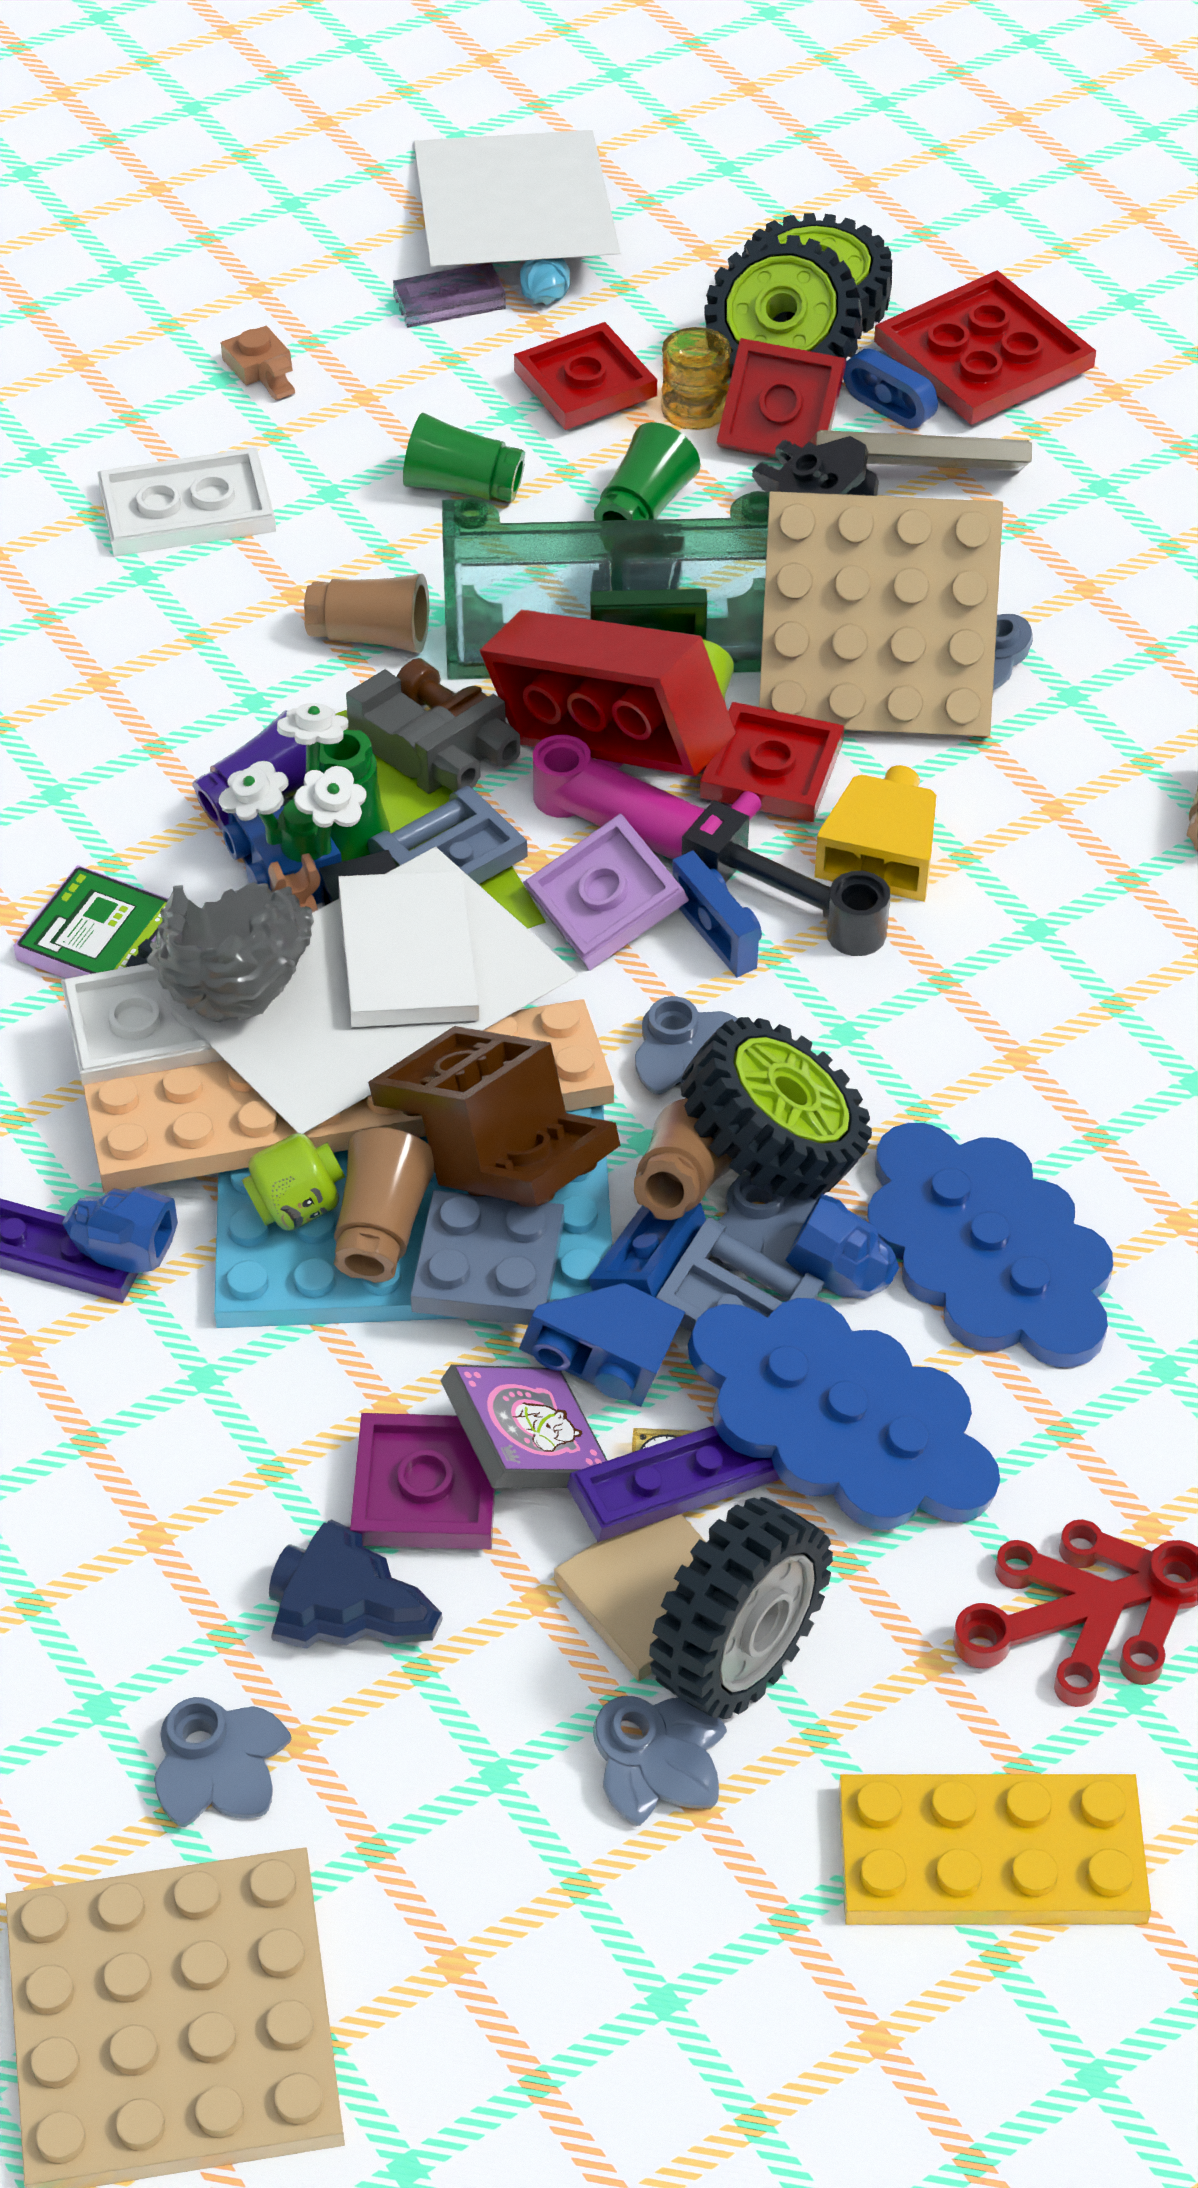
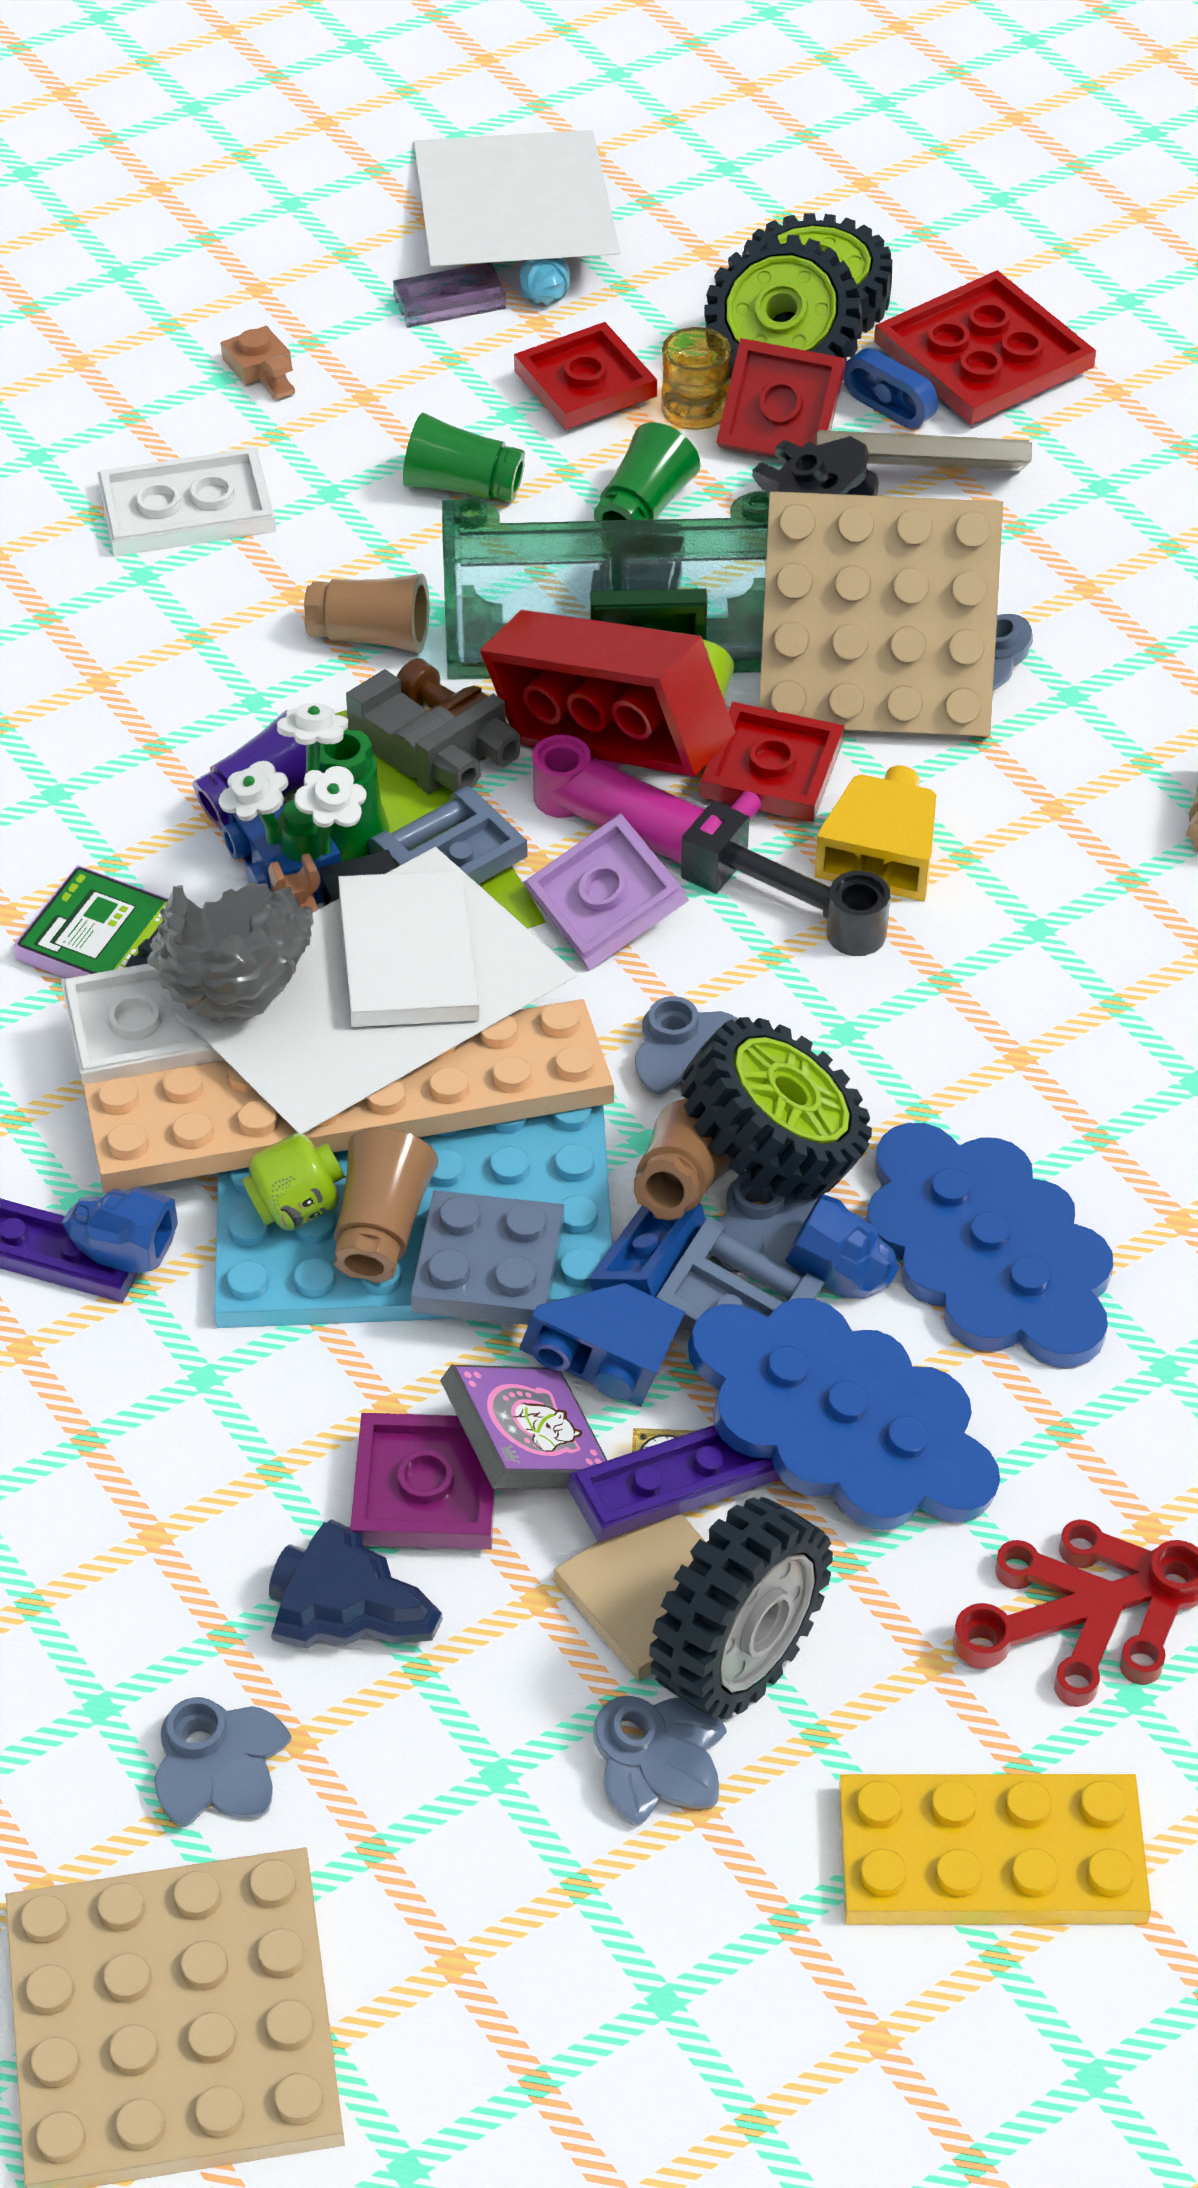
reddish brown bracket [368,1026,621,1207] -> none
blue plate [672,850,762,978] -> none

